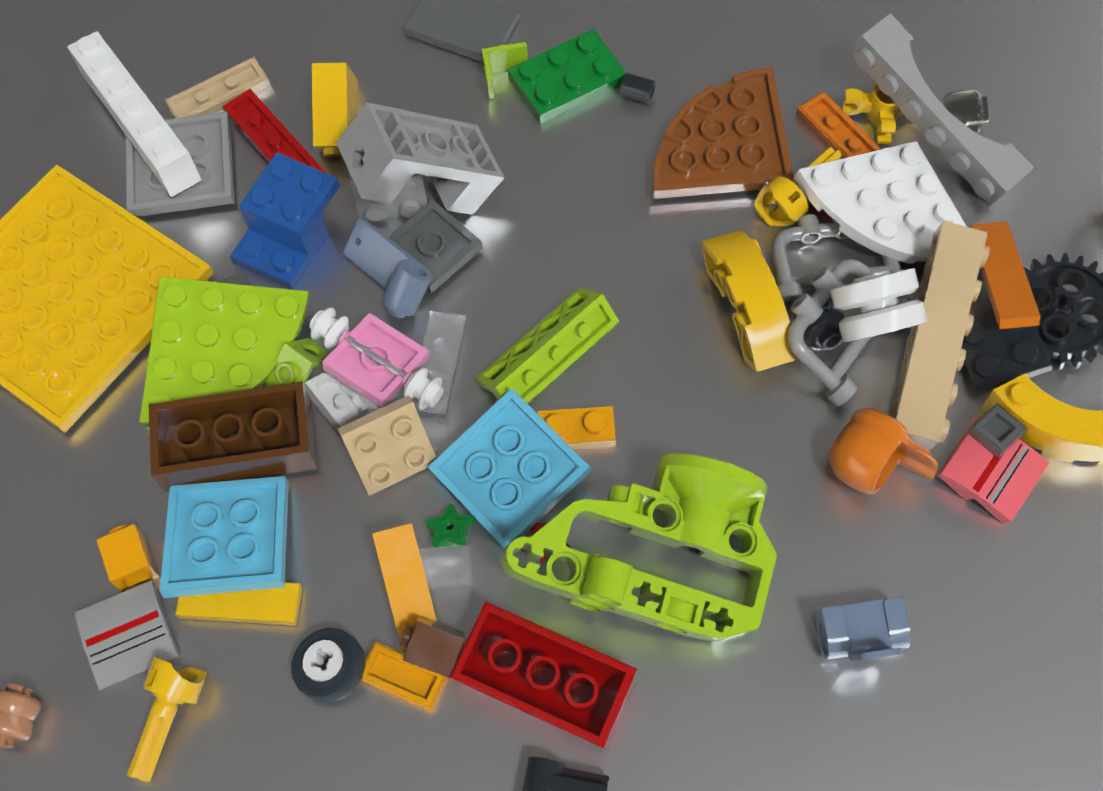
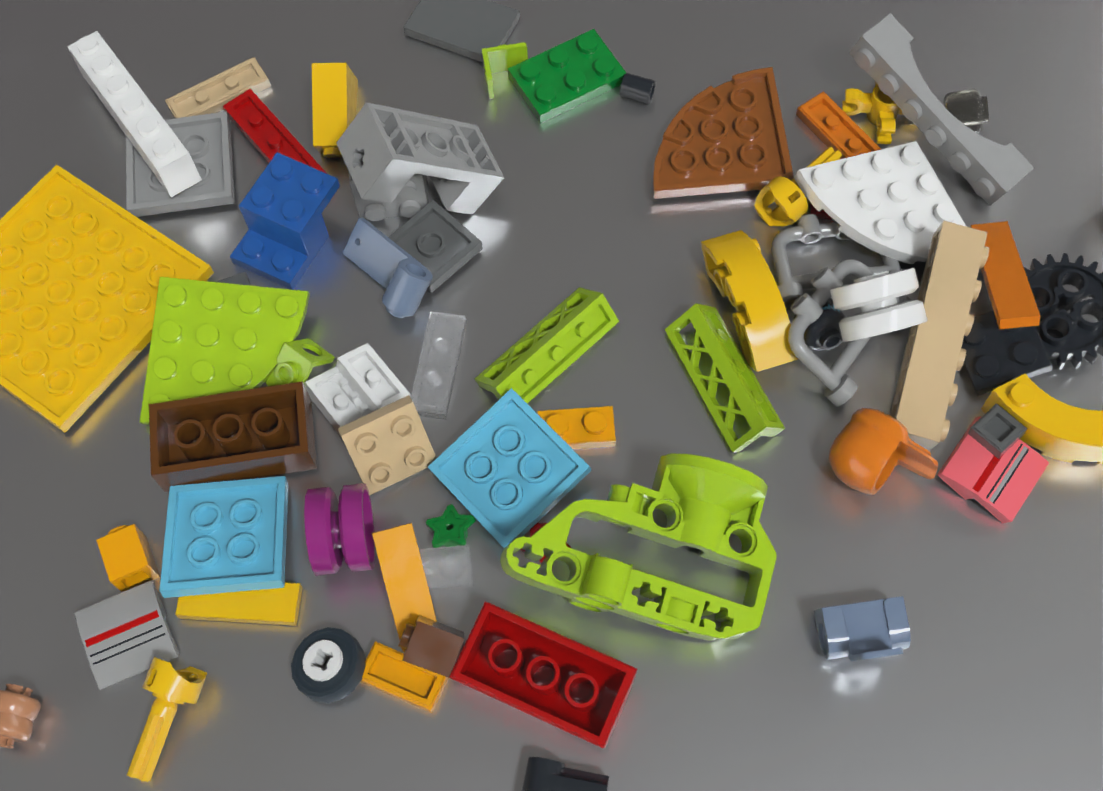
bright pink plate [310,307,444,410] -> none
none -> magenta wheel [304,483,376,576]
none -> lime fence [664,303,785,453]

